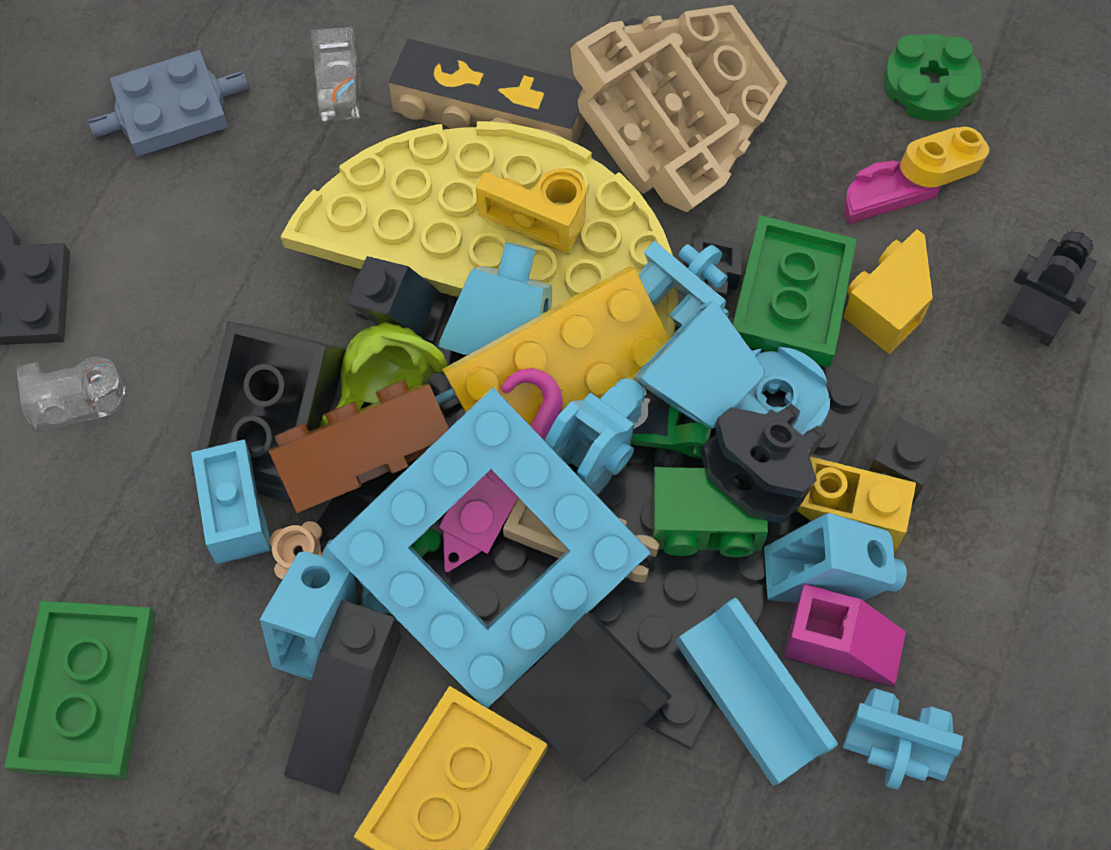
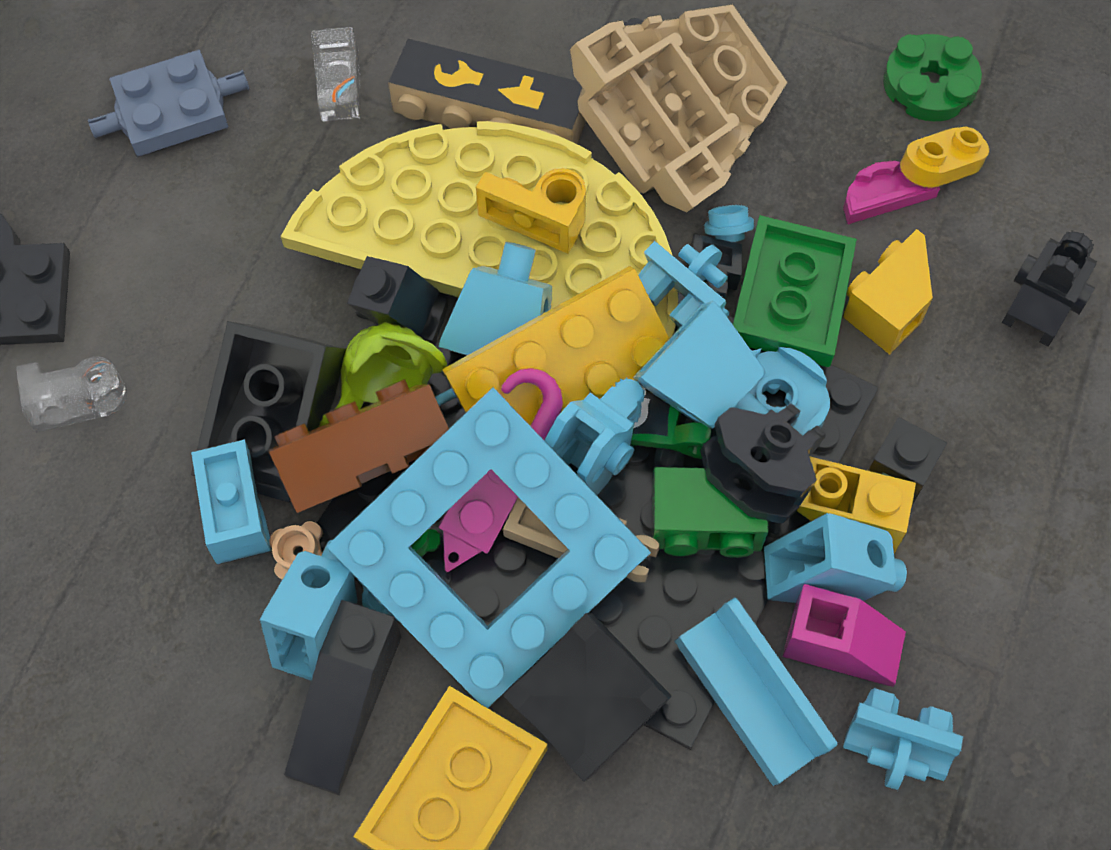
green plate [4,601,156,780] -> none
none -> medium azure plate [704,205,754,242]

